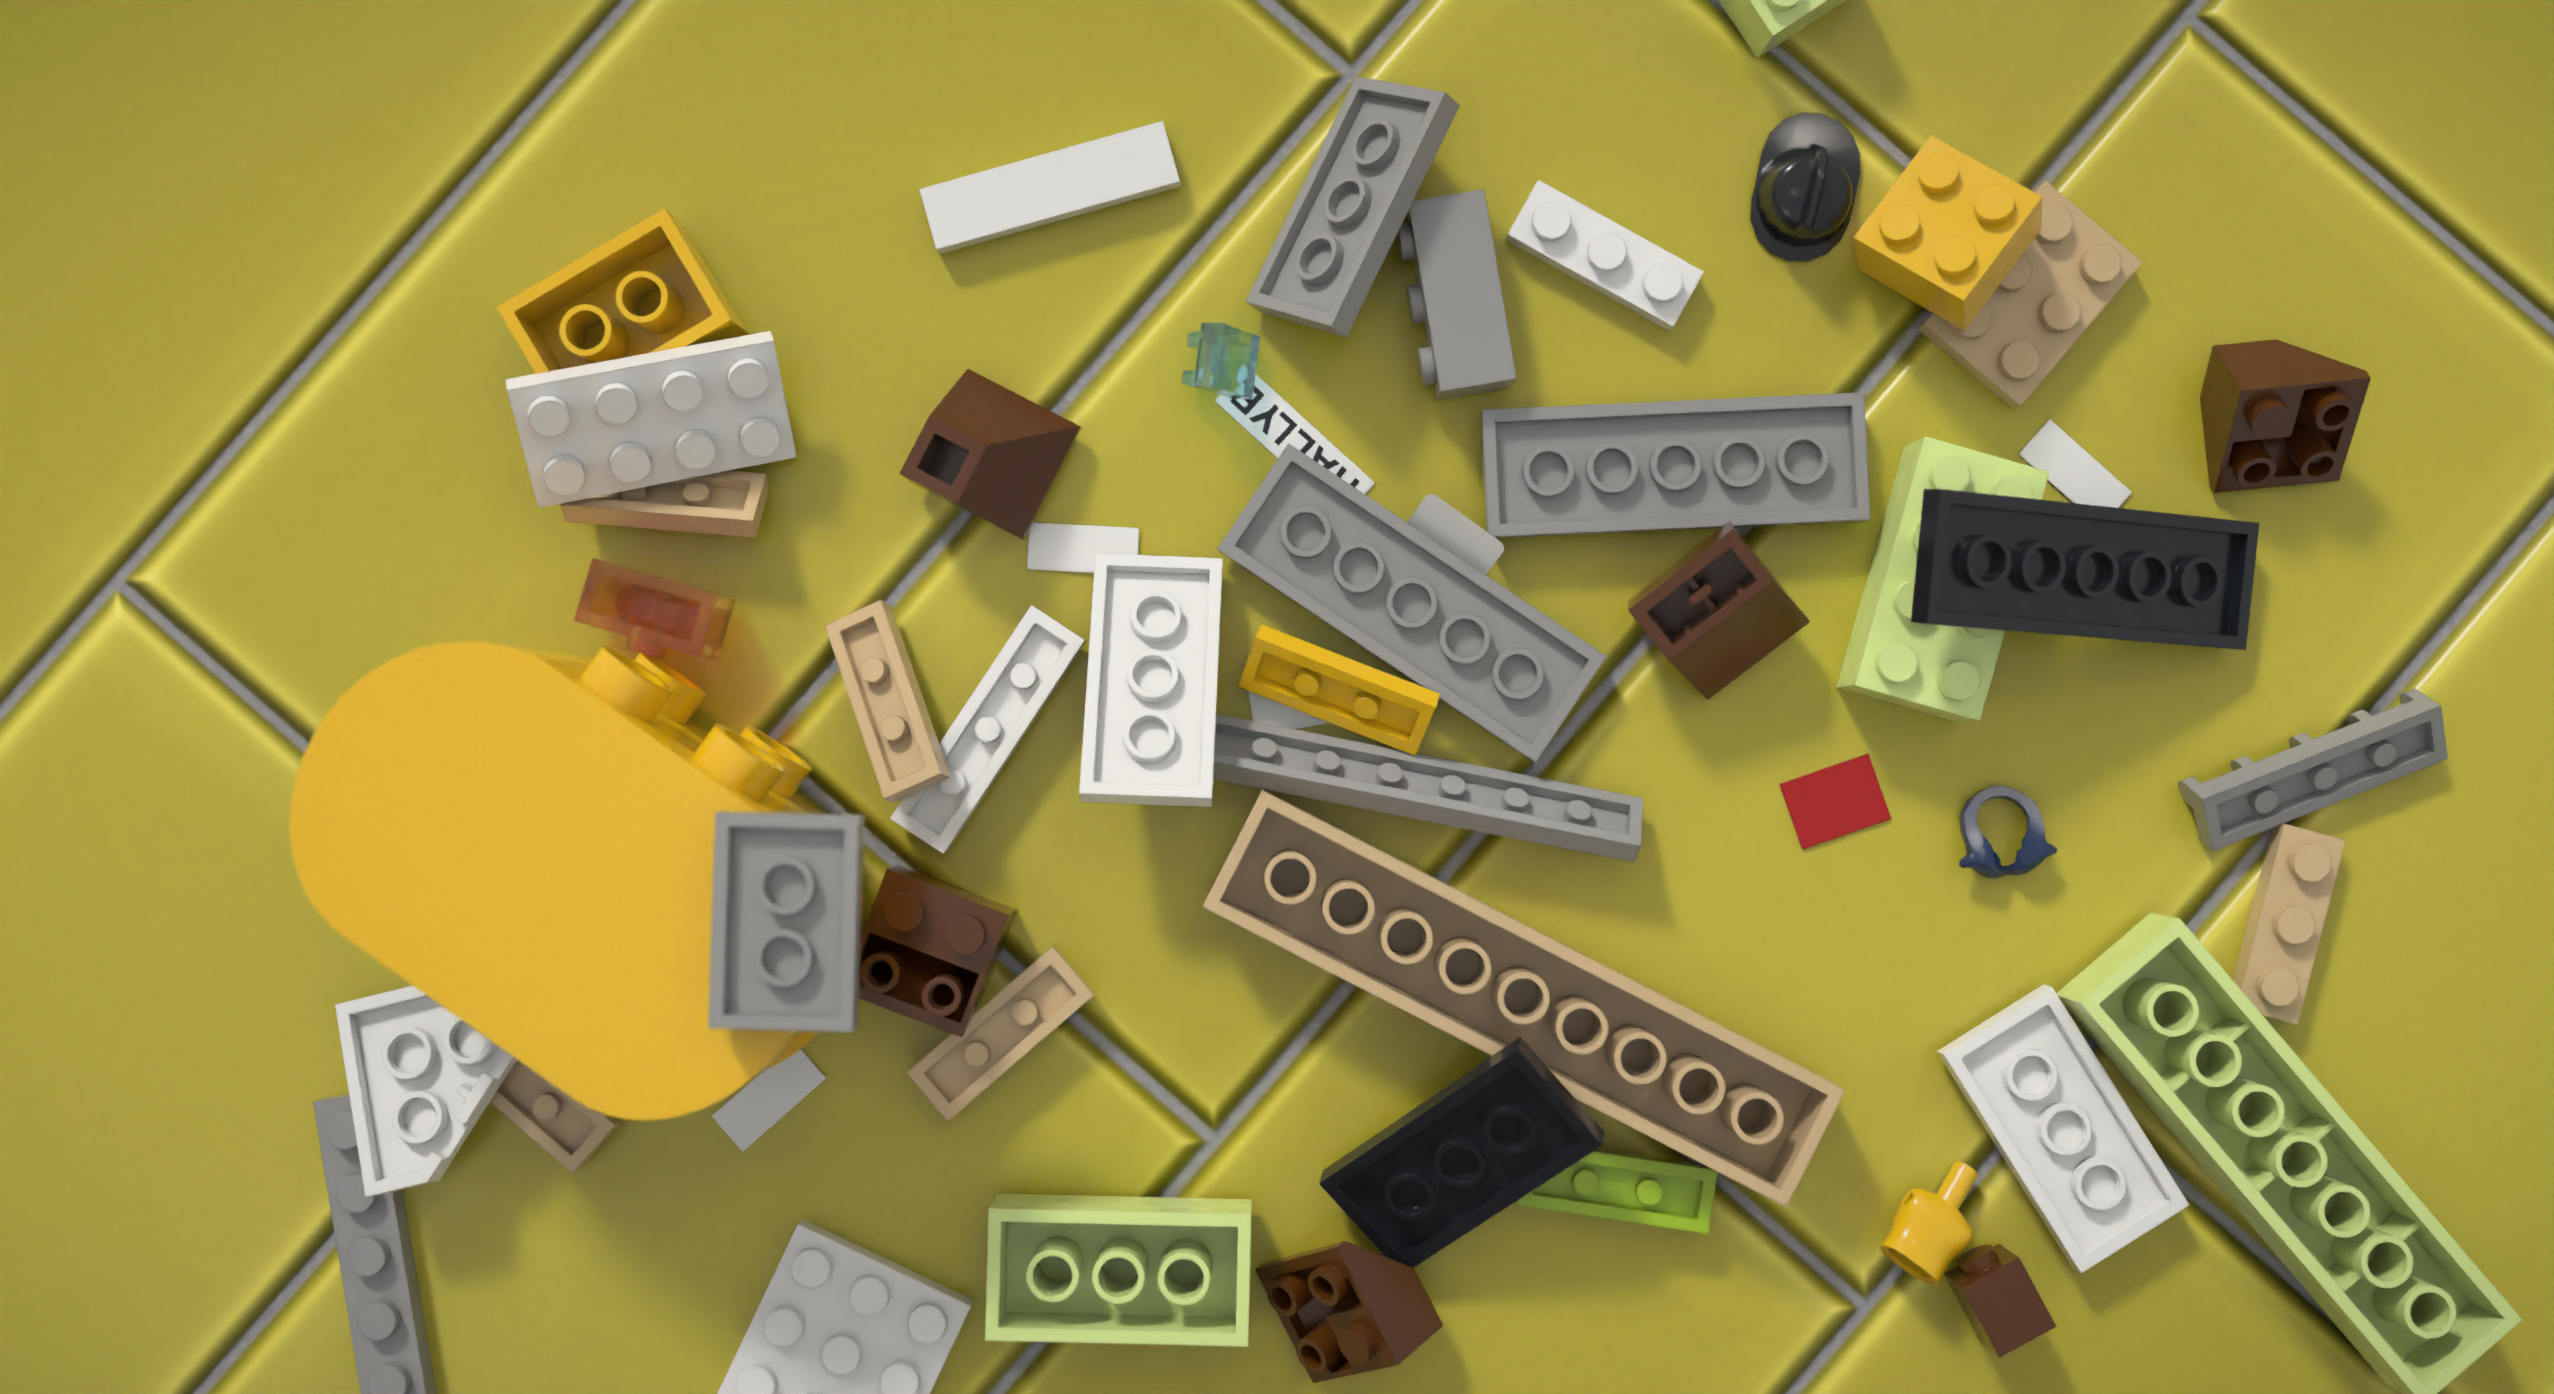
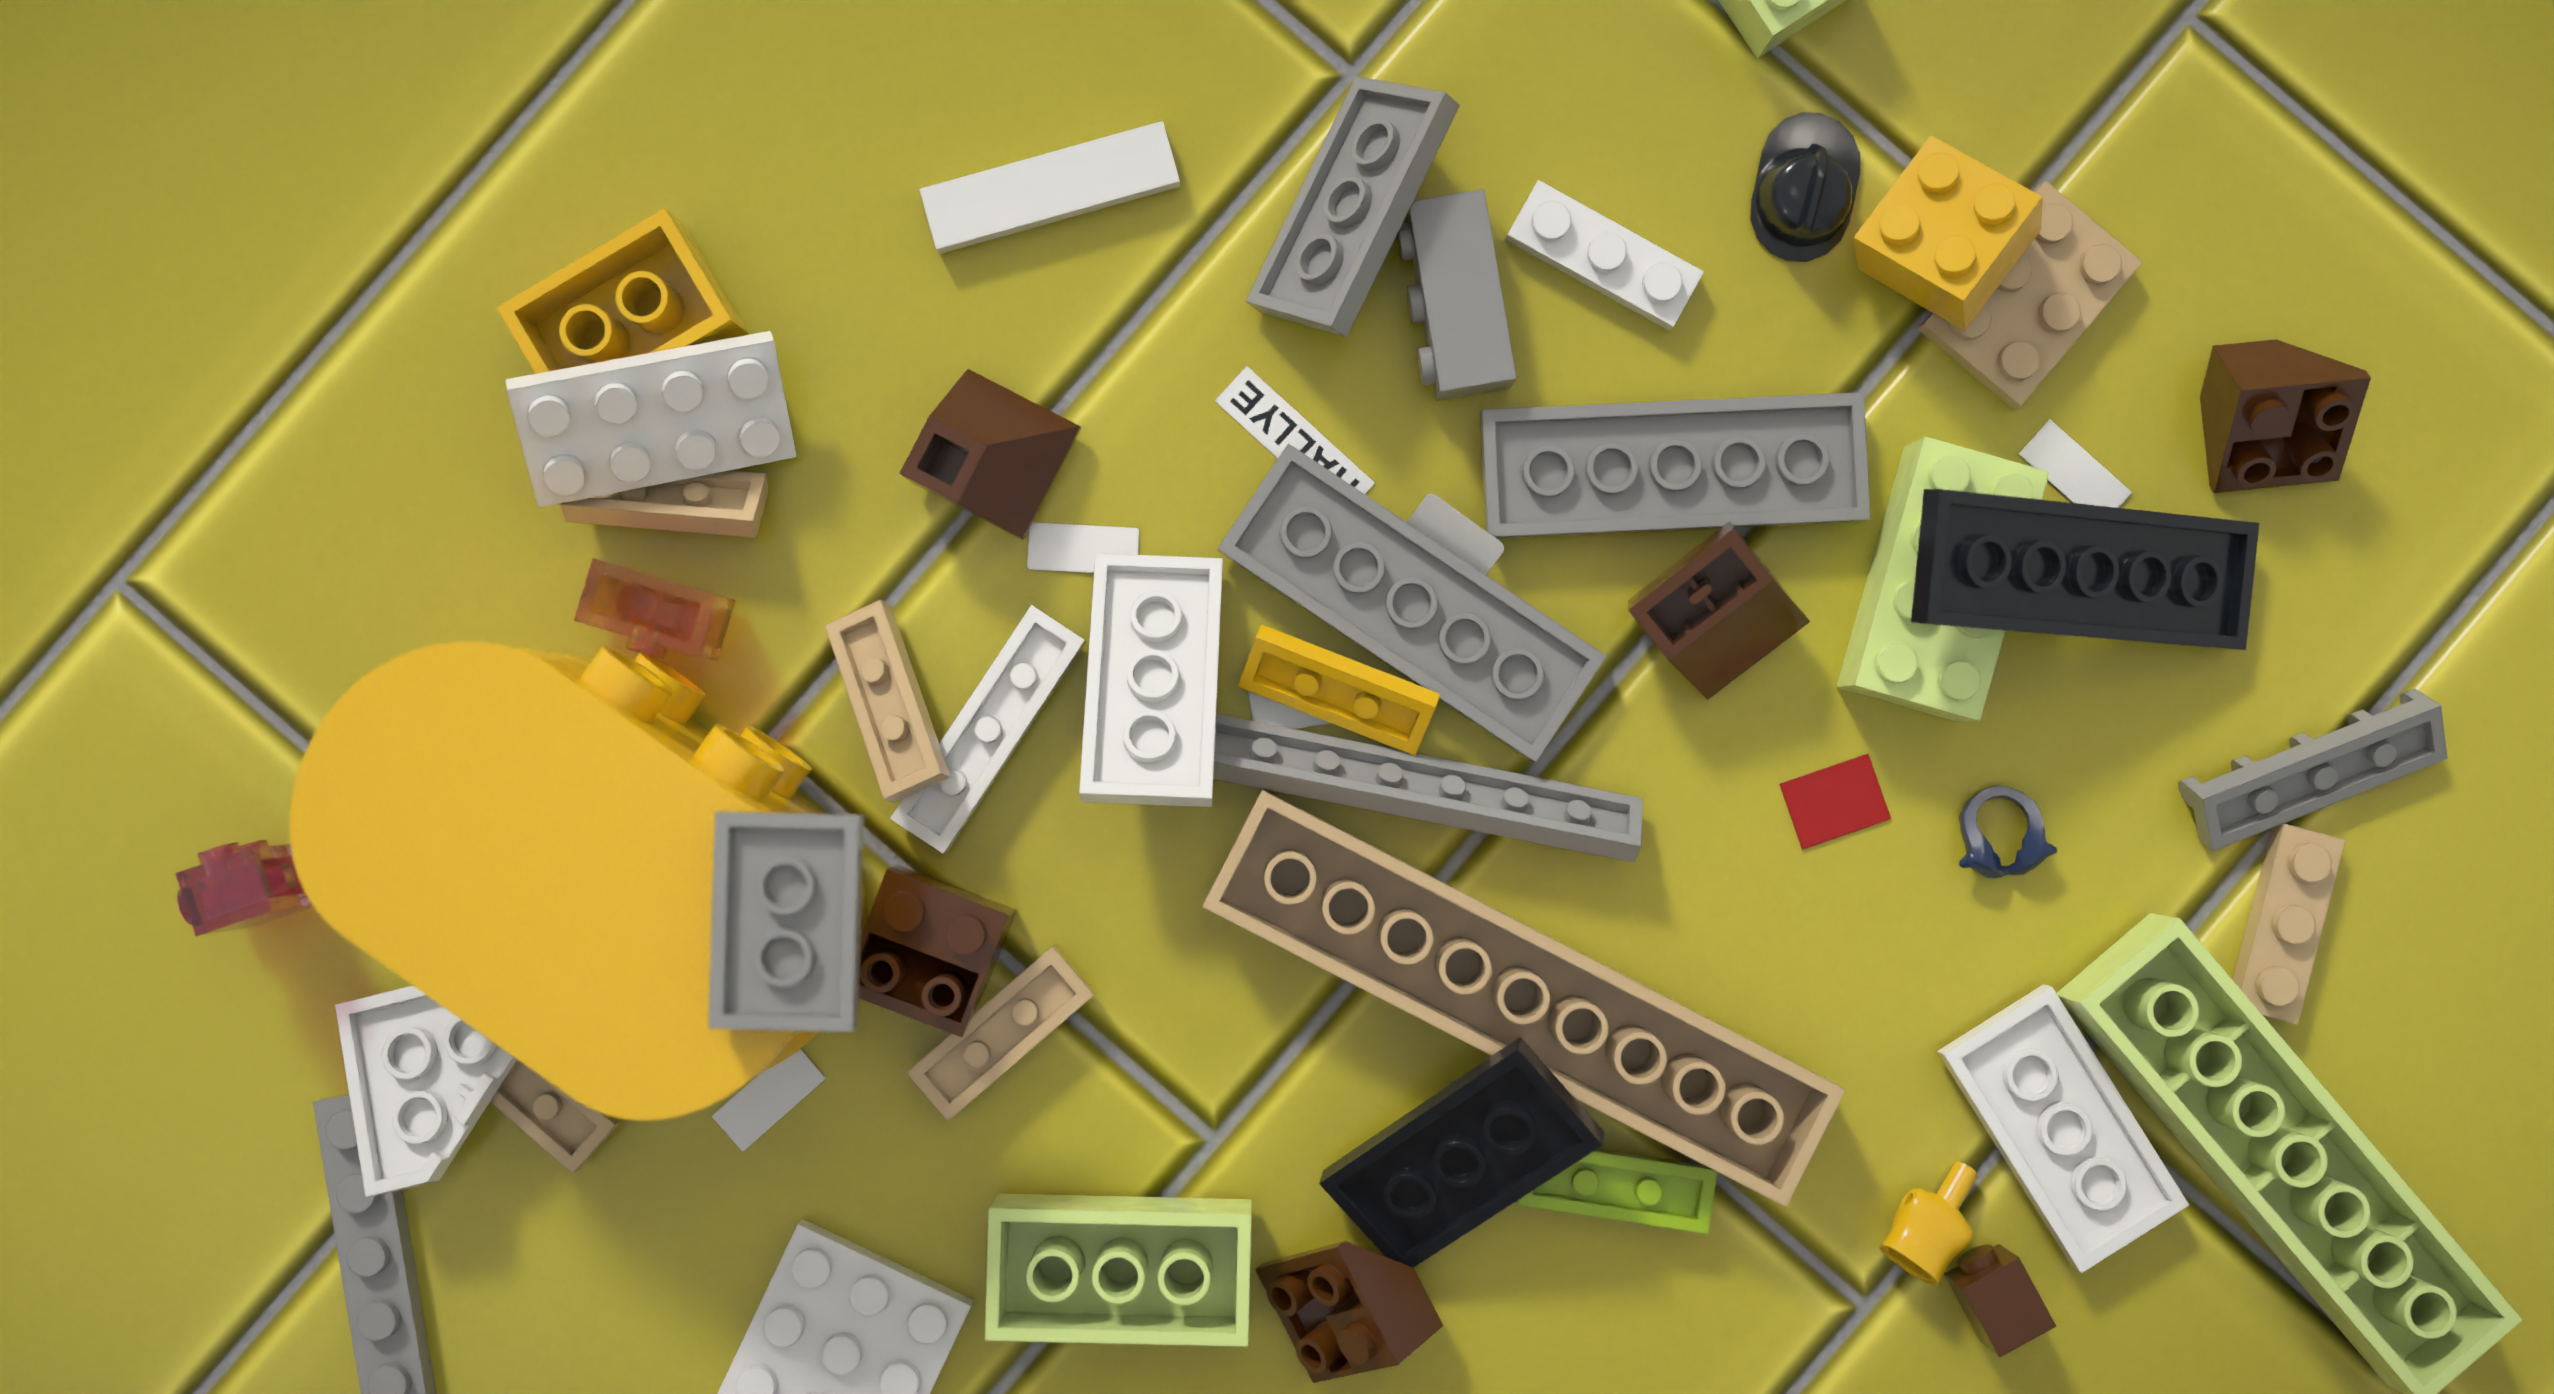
clear light blue tile [1182,322,1260,399] -> none
none -> clear pink brick [175,840,314,936]

